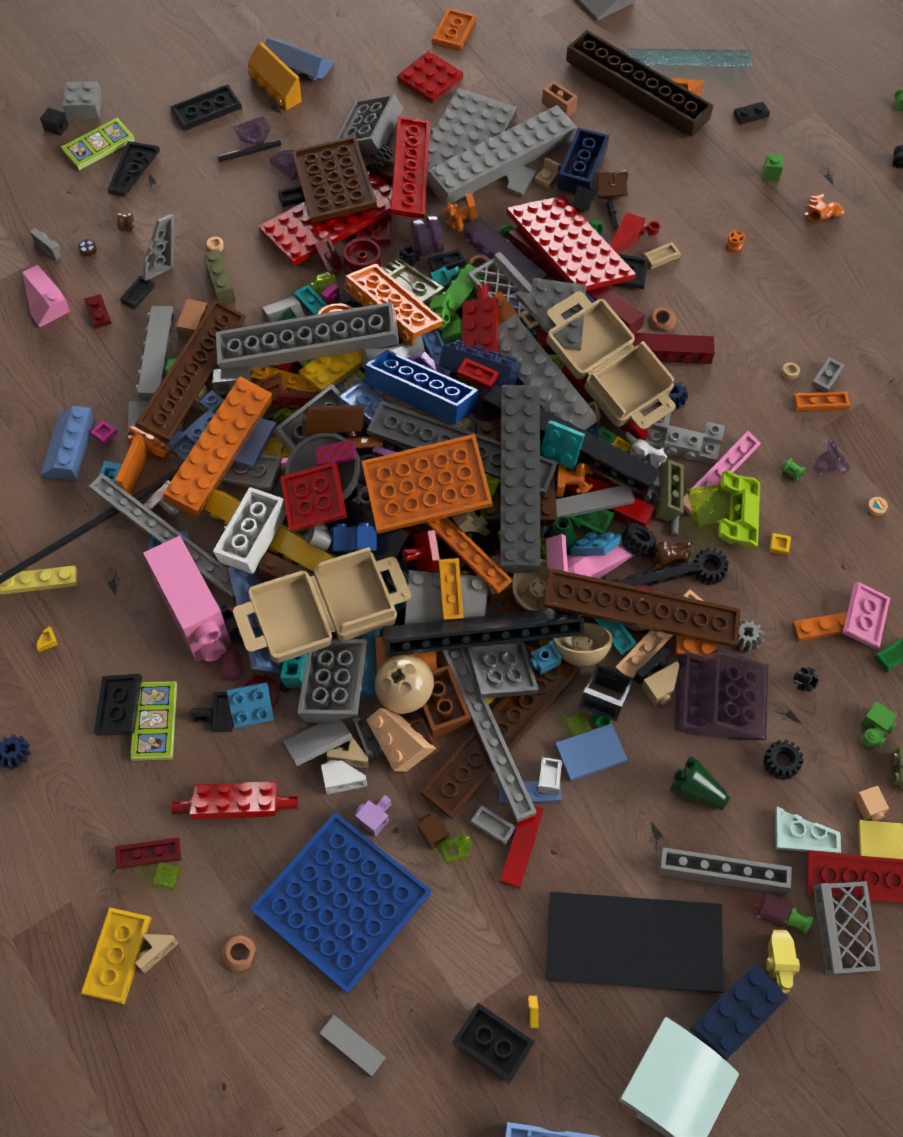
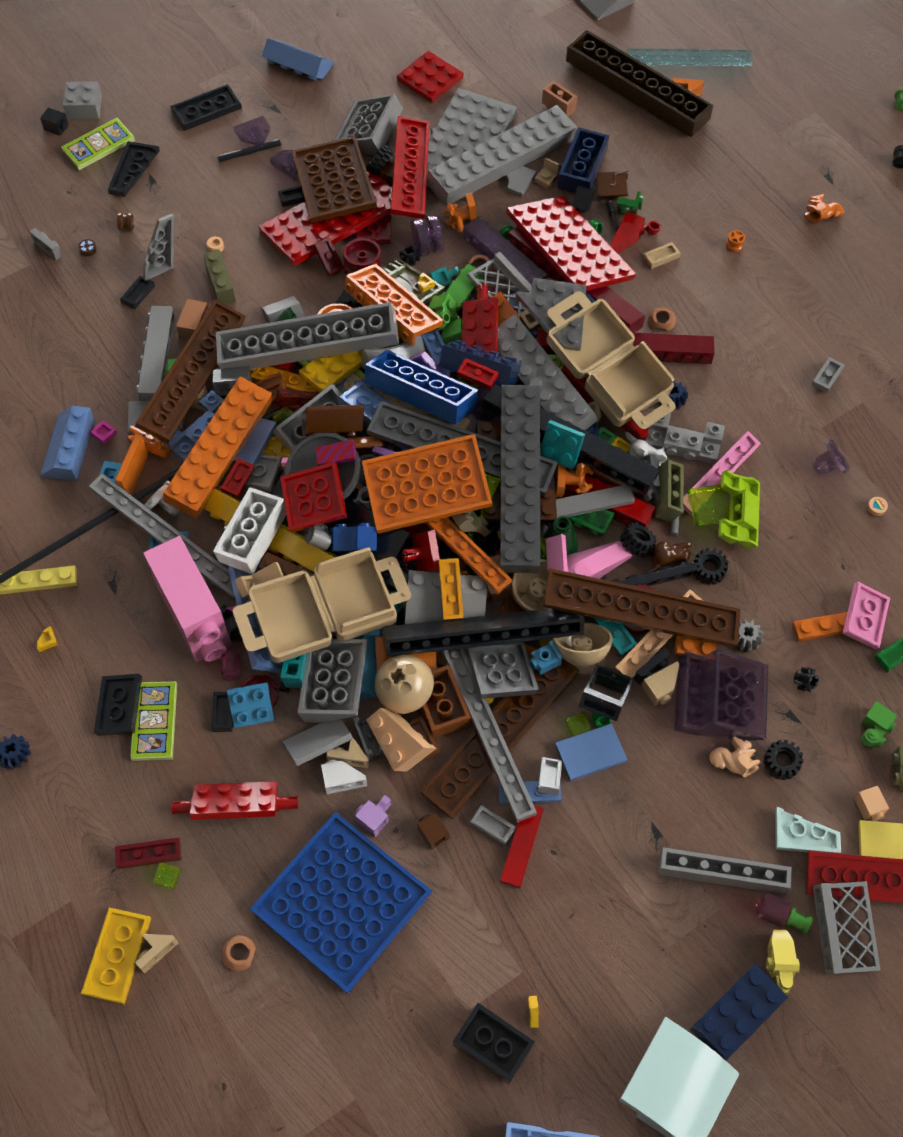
bright pink wedge [22,265,70,328] -> none
dark red plate [84,294,112,329] -> none
black slope [189,708,213,722] -> none
light orange slope [248,42,302,111] -> none
teal plate [294,284,328,315] -> none
clear neon green head [311,272,337,297] -> none
light grey tile [320,1015,386,1077] -> none
dark pink plate [321,283,339,305] -> none
black plate [428,248,466,272] -> none
orange tile [432,8,476,51] -> none
clear neon green bracket [440,829,472,863] -> none
black tile [546,892,724,994] -> none
dark azure plate [570,532,623,556] -> none
black plate [614,254,649,289] -> none
dark green cone [669,756,730,810] -> none
black plate [733,101,770,125] -> none
bright green brick [763,154,783,181] -> none
yellow tile [769,533,791,556] -> none
tan tile [781,362,800,381] -> none
bright green bush [781,458,806,482] -> none
orange tile [793,391,850,412] -> none
none -> red plate [221,458,255,499]
none -> tan bracket [235,562,284,598]
none -> yellow tile [418,273,436,293]
none -> green bracket [617,191,643,215]
none -> light nougat animal [709,736,761,778]

